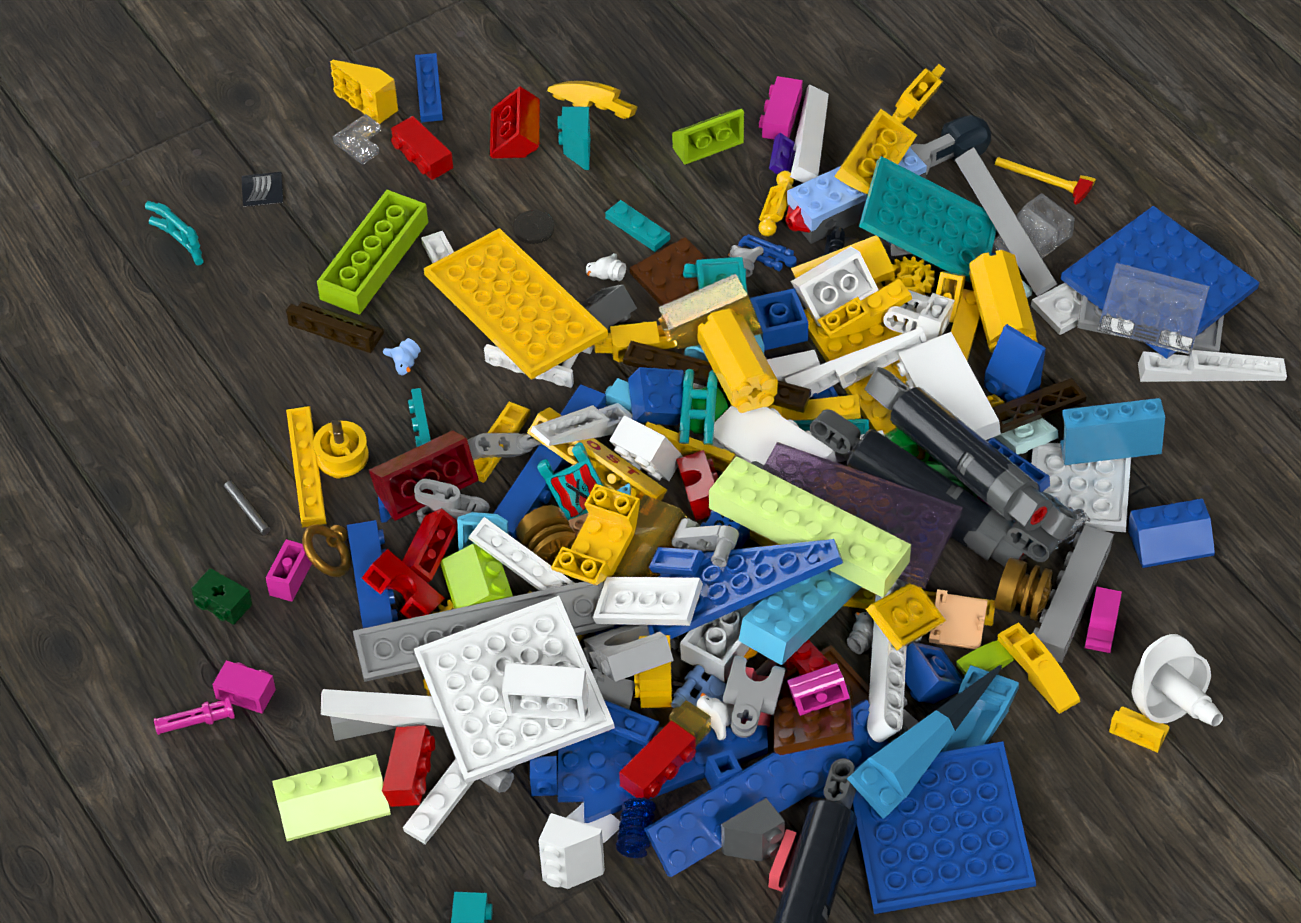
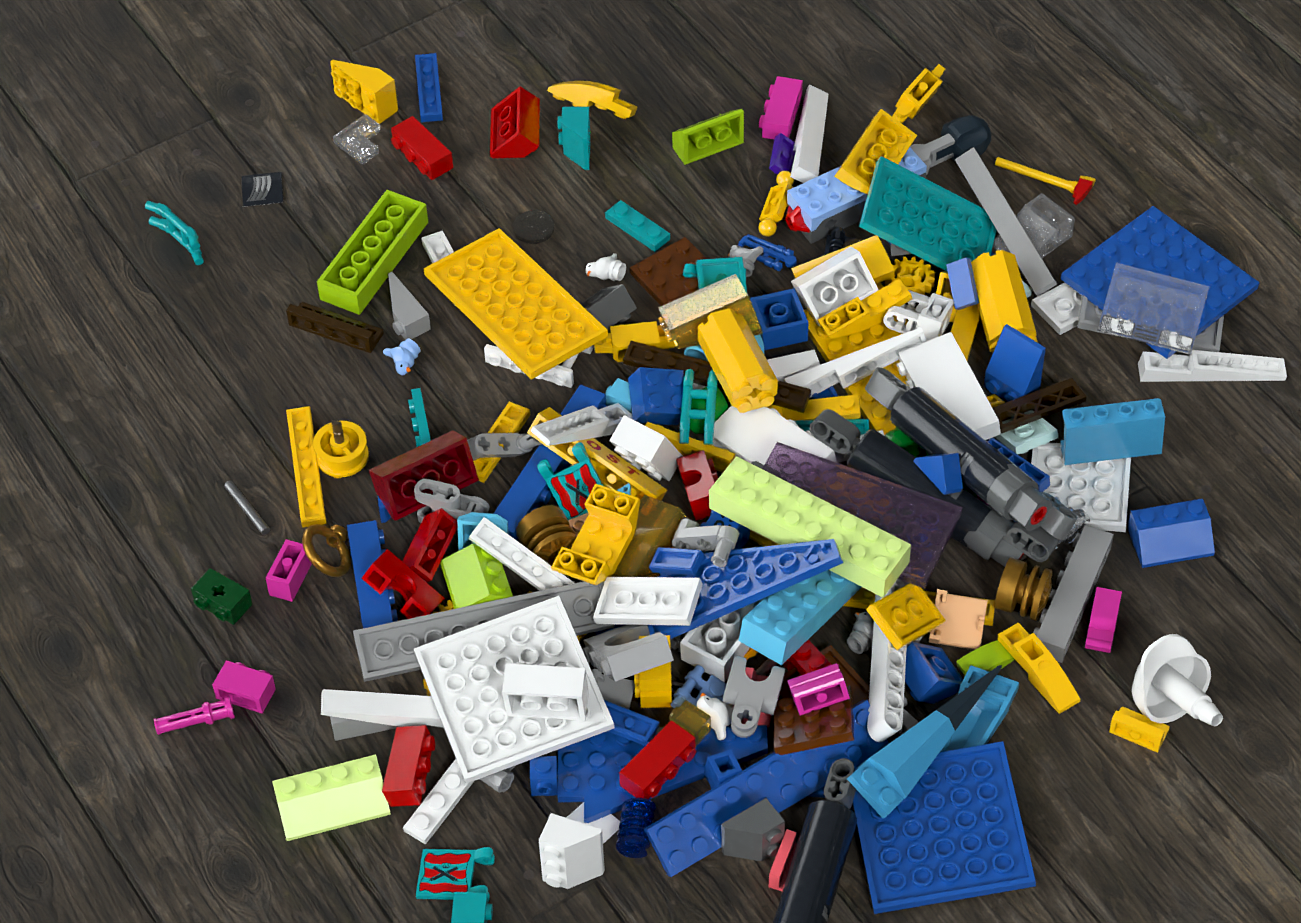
none -> light grey slope [388,272,431,340]
none -> flag [416,847,495,902]
none -> blue slope [913,453,963,495]
none -> tile [946,257,979,310]

